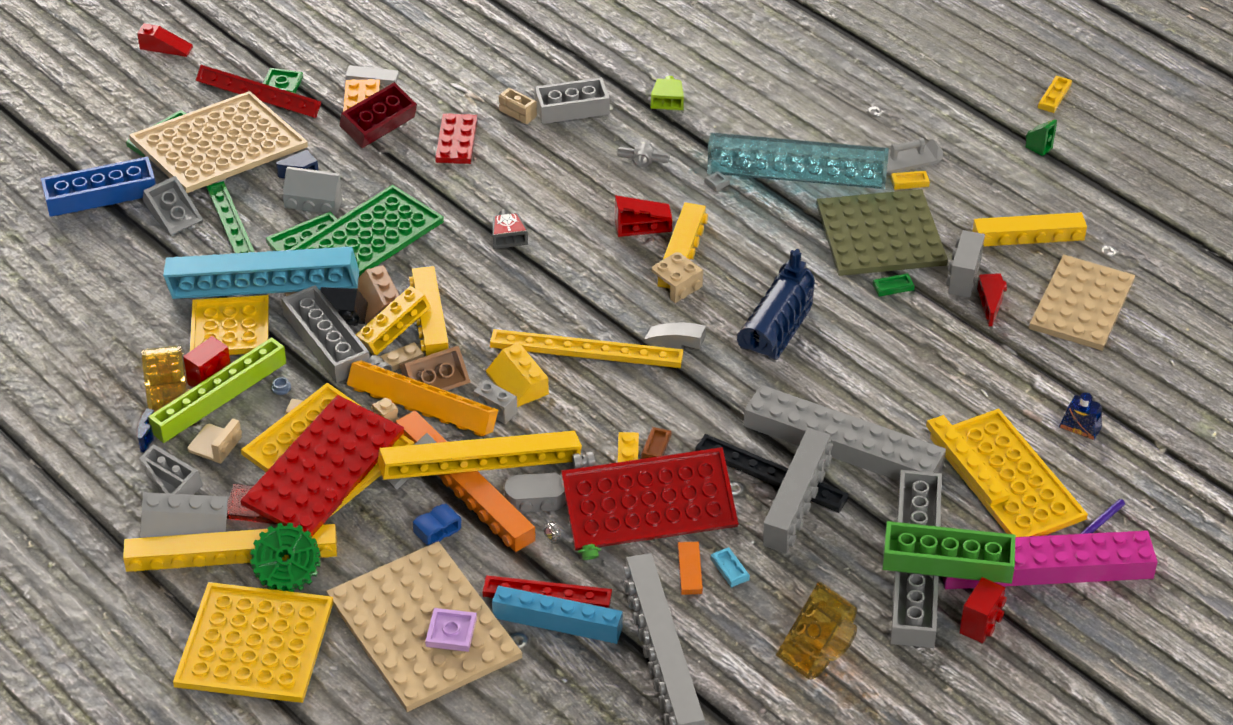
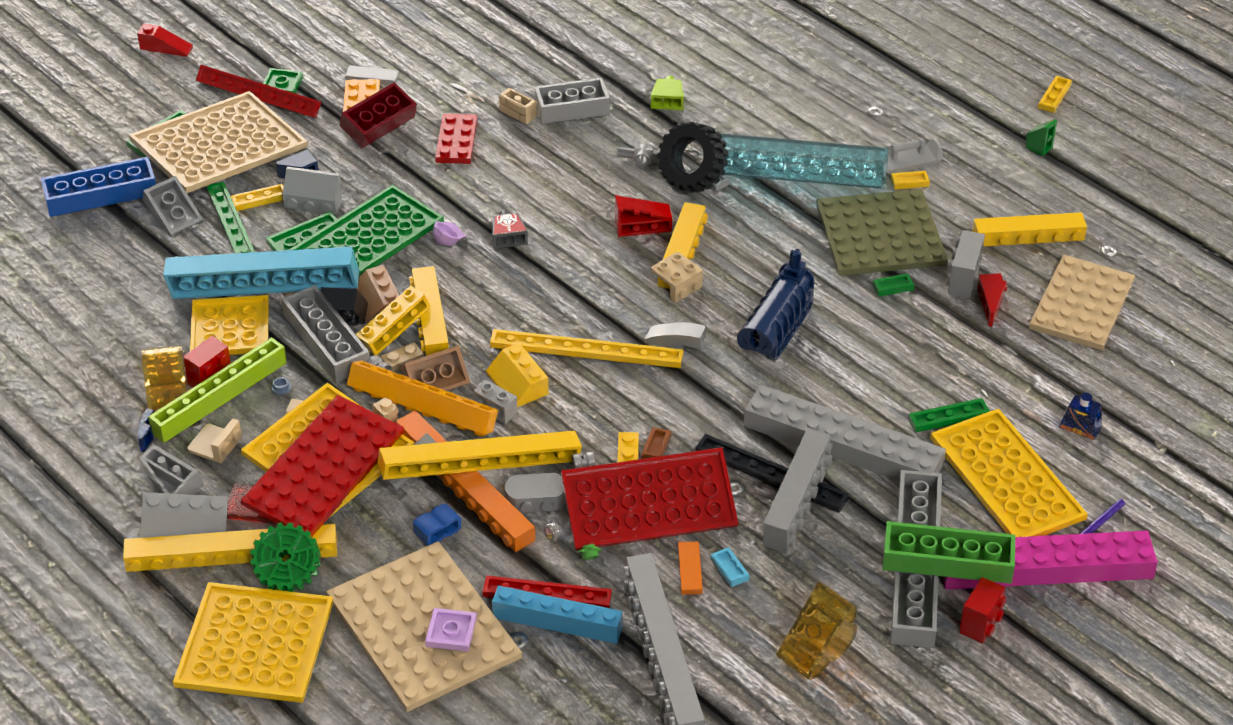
yellow plate [926,415,1009,506] -> none
none -> yellow tile [230,184,284,211]
none -> lavender piece [433,222,467,246]
none -> black tyre [657,122,729,192]
none -> green plate [908,398,990,433]

